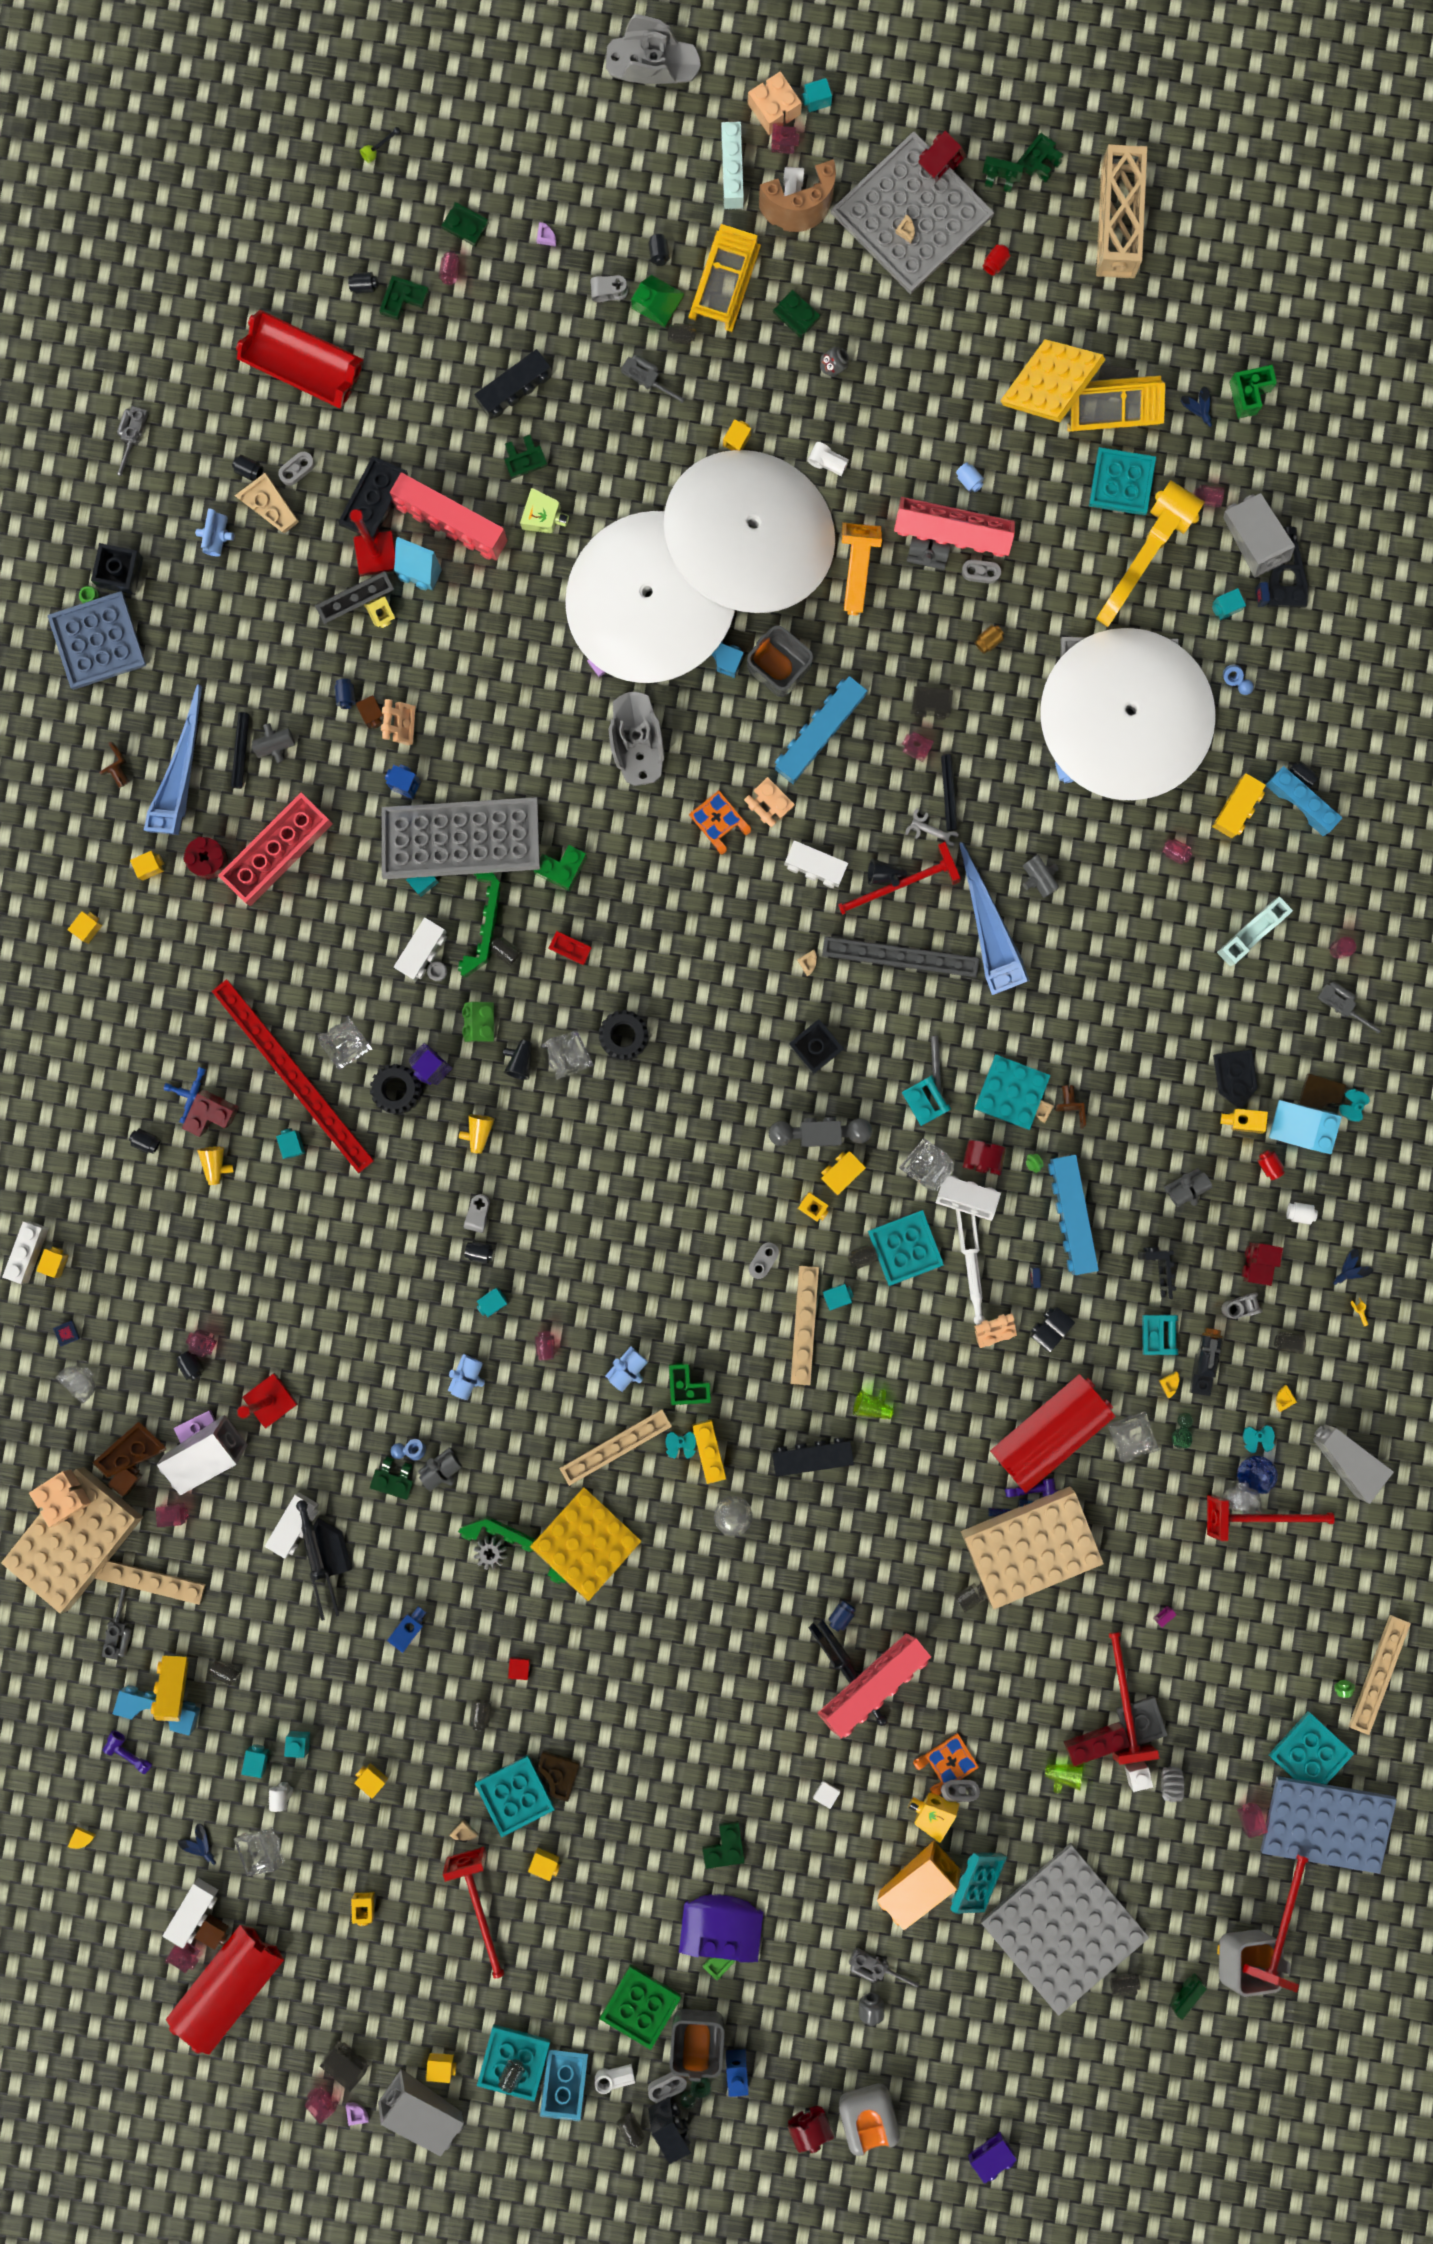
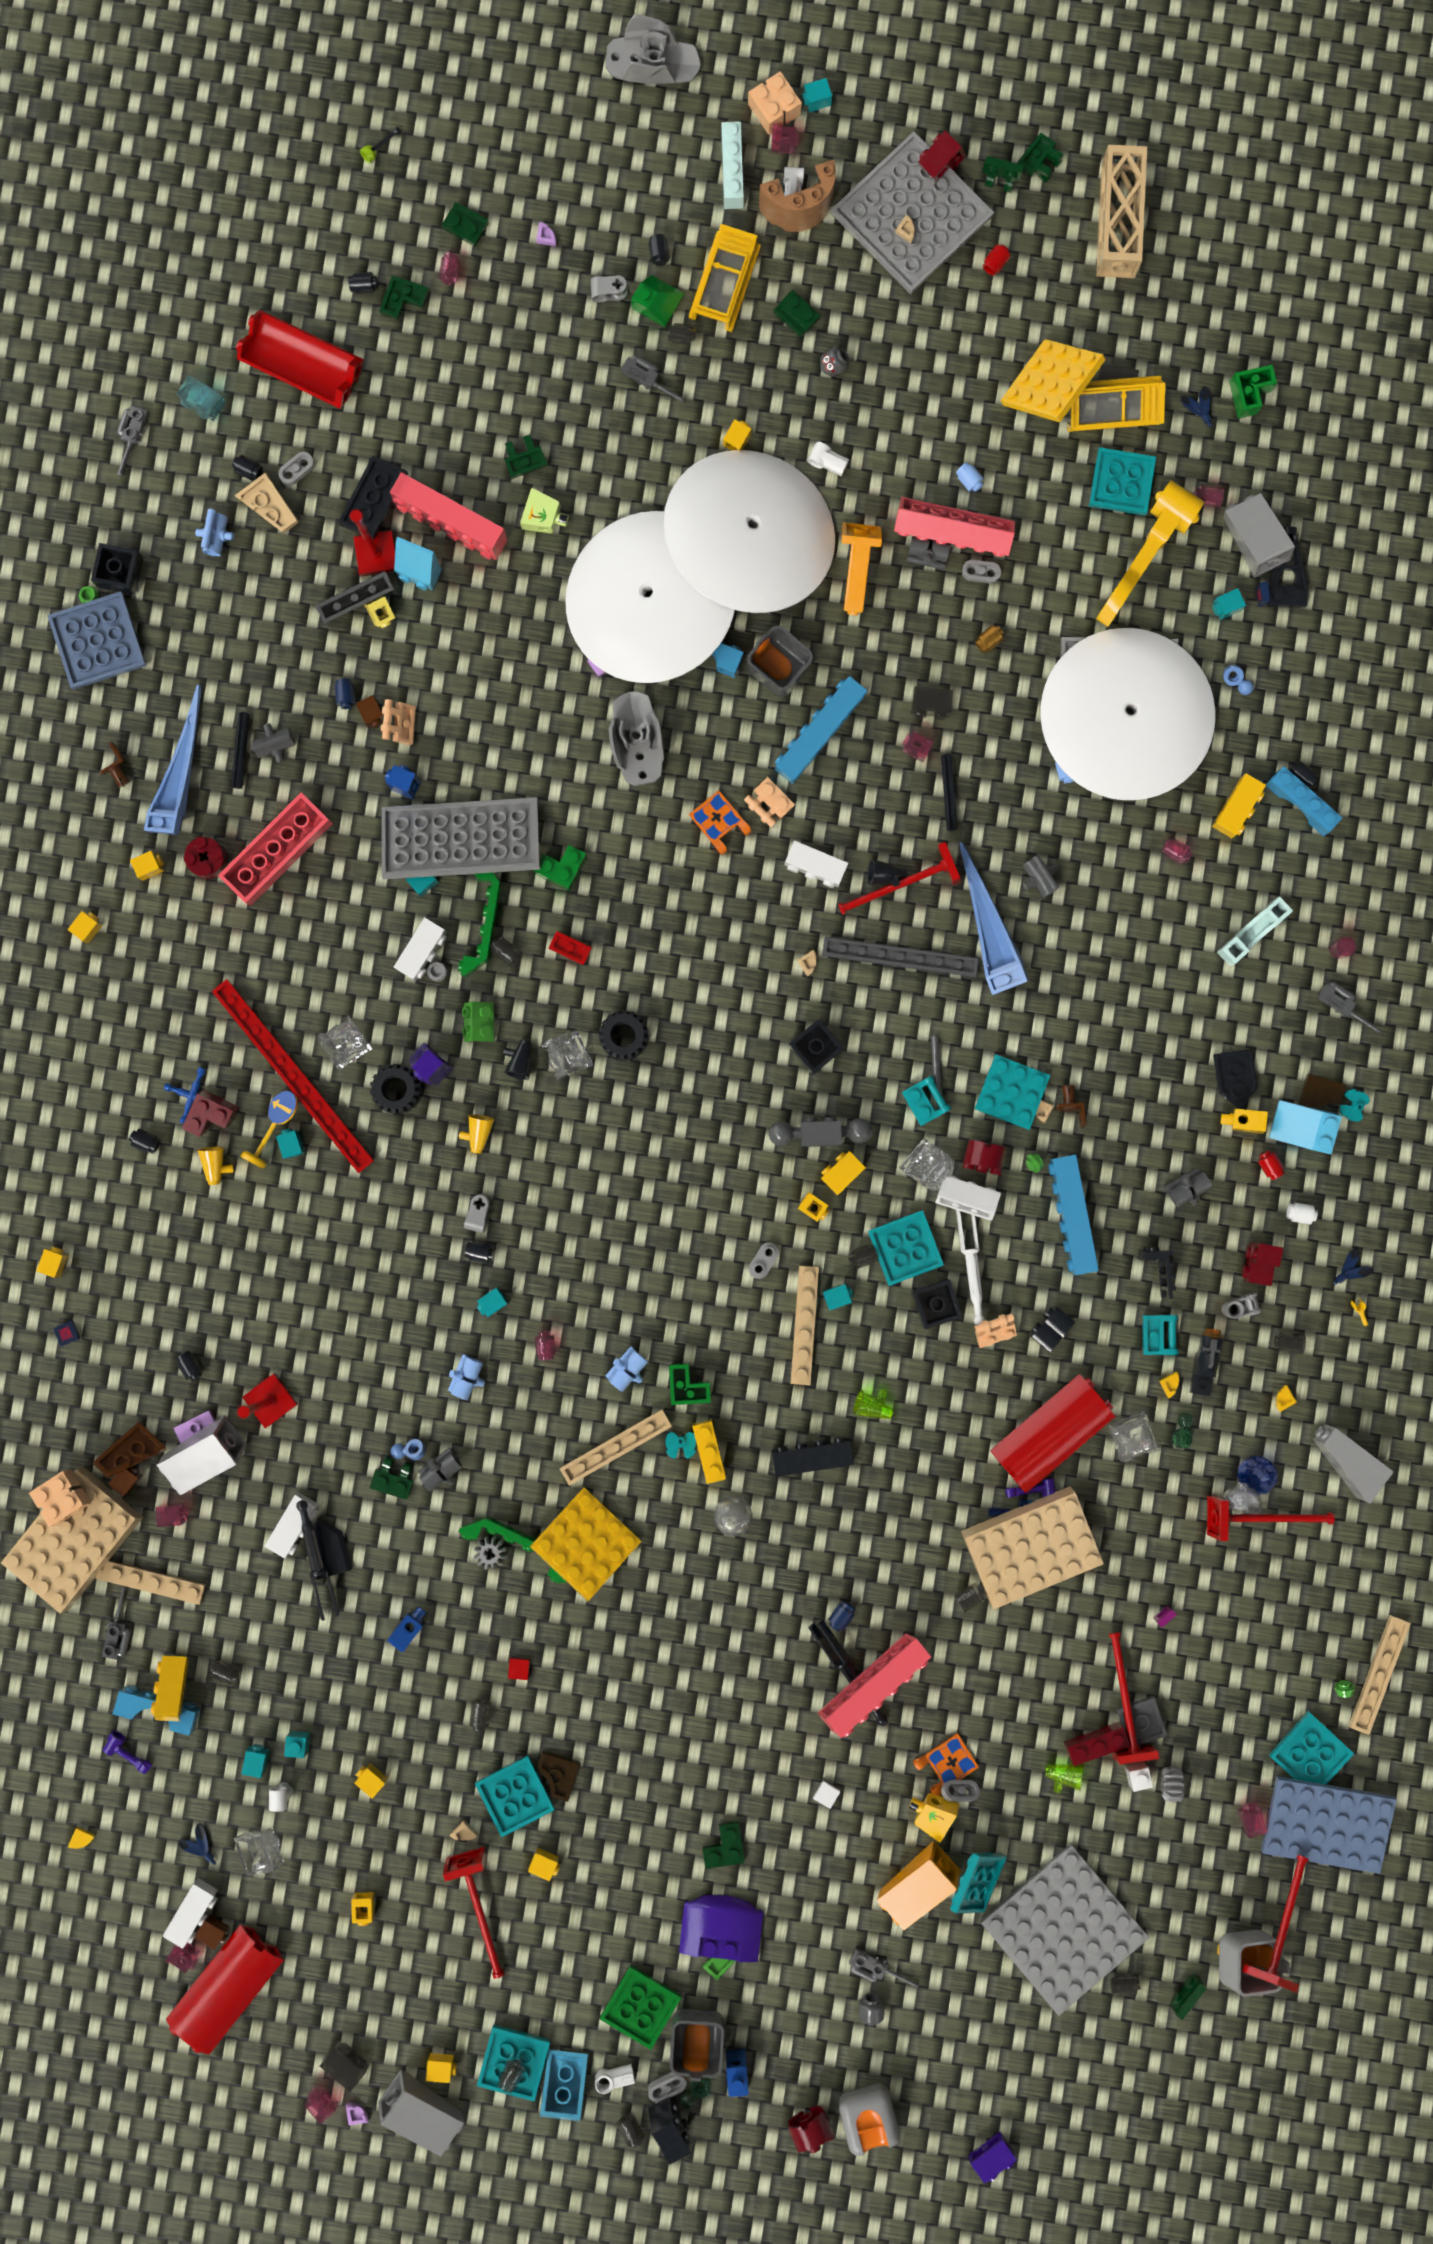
white brick [2,1221,49,1284] -> none
clear cylinder [55,1366,95,1404] -> none
clear pink head [186,1329,217,1357] -> none
black brick [474,349,552,420] -> none
light grey bar [905,809,959,847] -> none
dark blue tile [1030,1267,1041,1288] -> none
teal piece [1243,1425,1275,1453] -> none
none -> clear light blue brick [176,375,226,422]
none -> piece [240,1091,298,1169]
none -> black brick [911,1279,962,1329]

